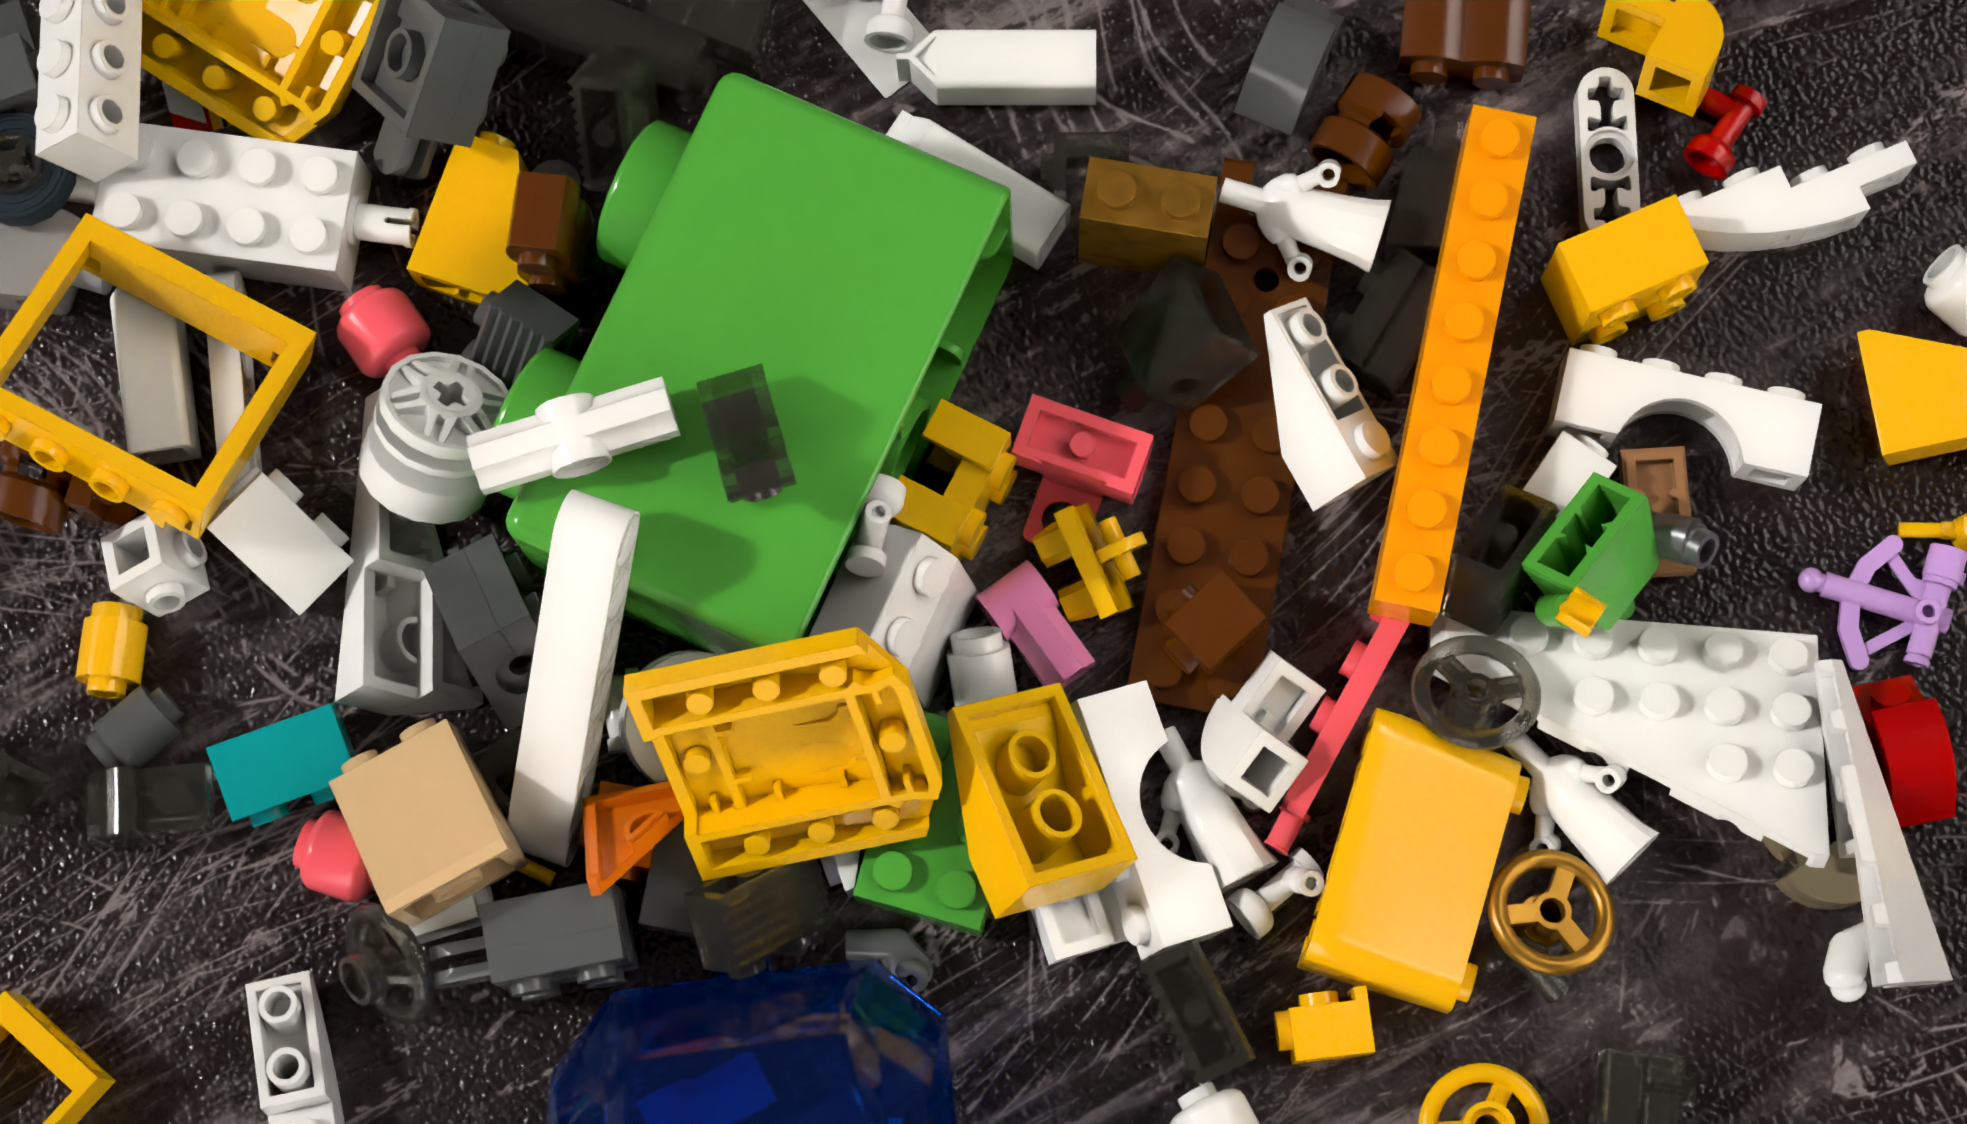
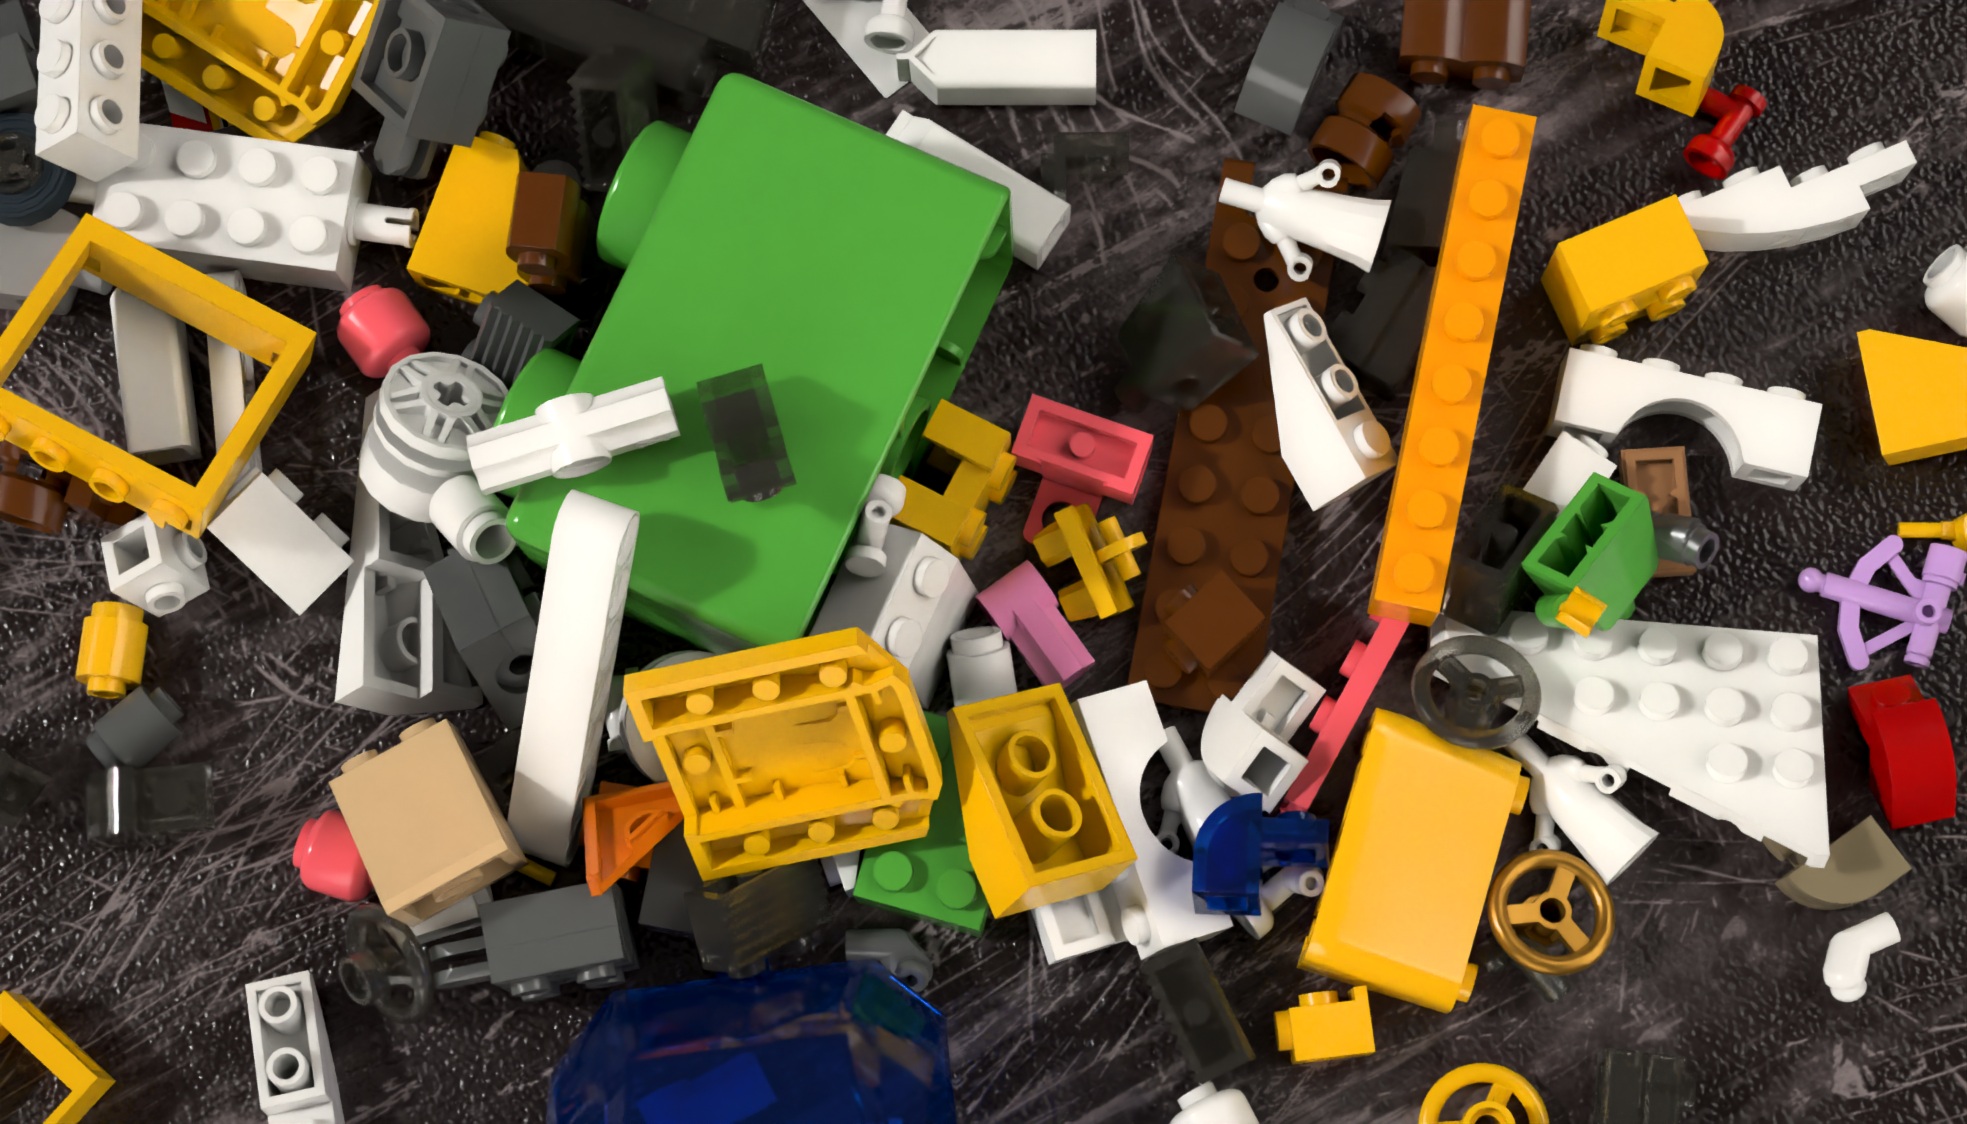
teal brick [206,702,356,828] -> none
pearl gold brick [1078,156,1218,282] -> none
white beam [1573,67,1641,233] -> none
white wedge [1814,659,1953,989] -> none
none -> white brick [429,475,516,565]
none -> clear blue brick [1192,793,1330,916]

